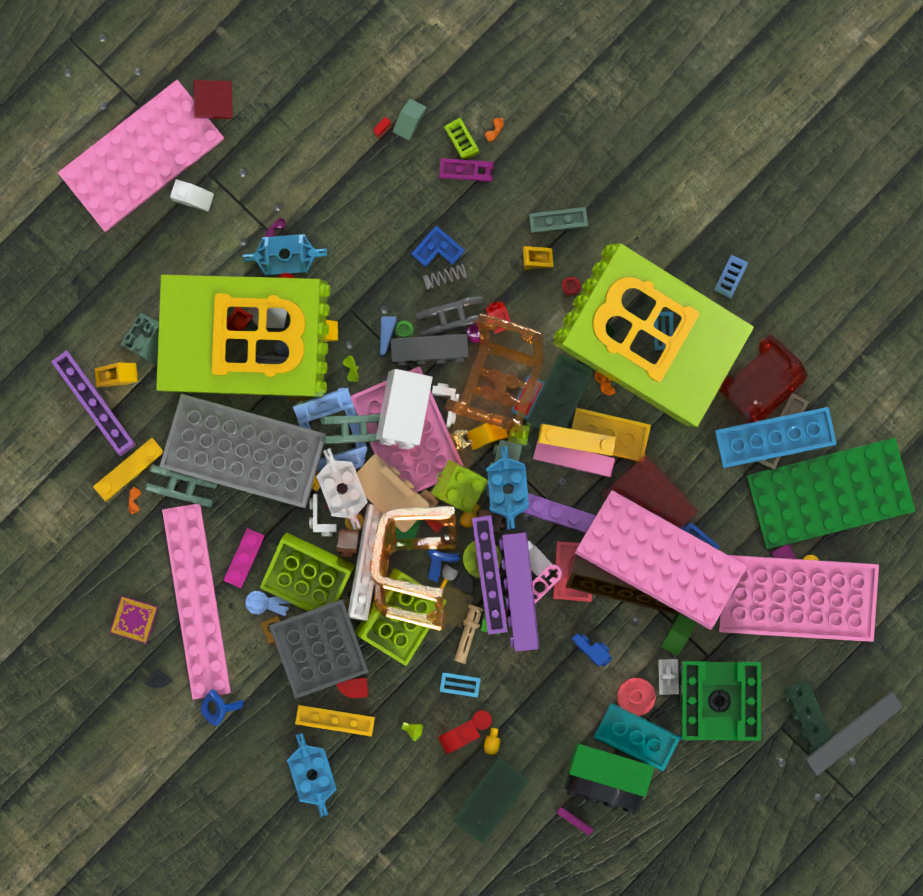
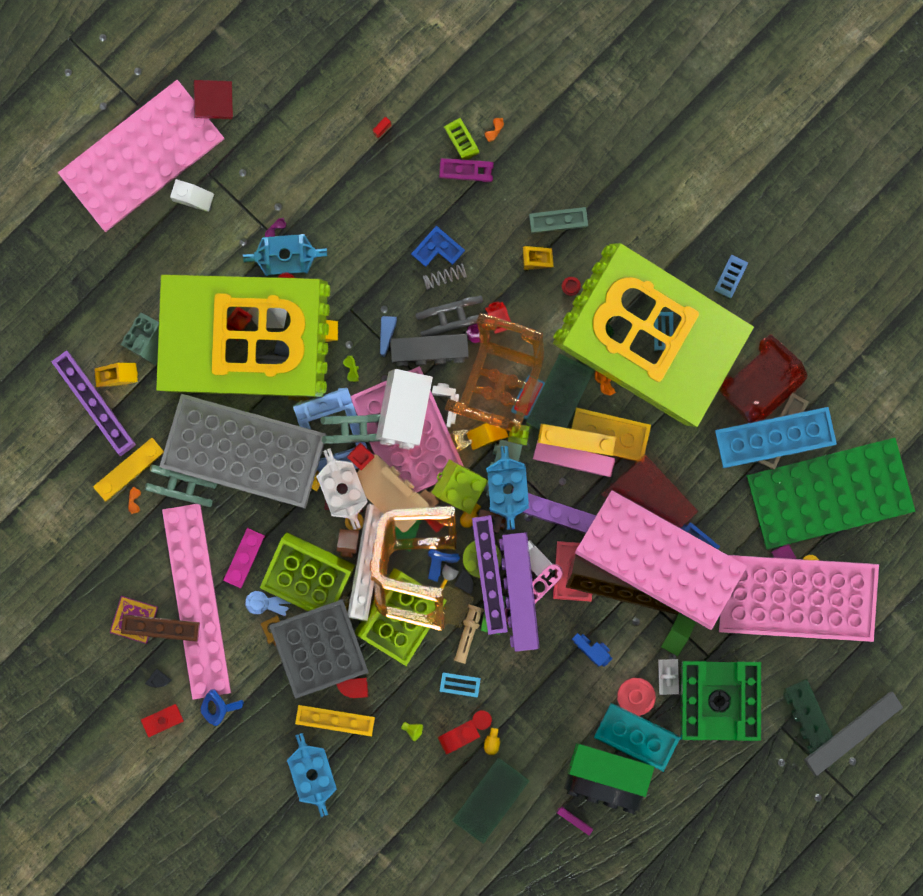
white bracket [309,494,337,537] -> none
sand green slope [393,99,427,141] -> none
bright green plate [394,320,414,338] -> none
none -> reddish brown tile [121,614,200,642]
none -> red plate [141,704,184,738]
none -> red plate [347,442,375,470]

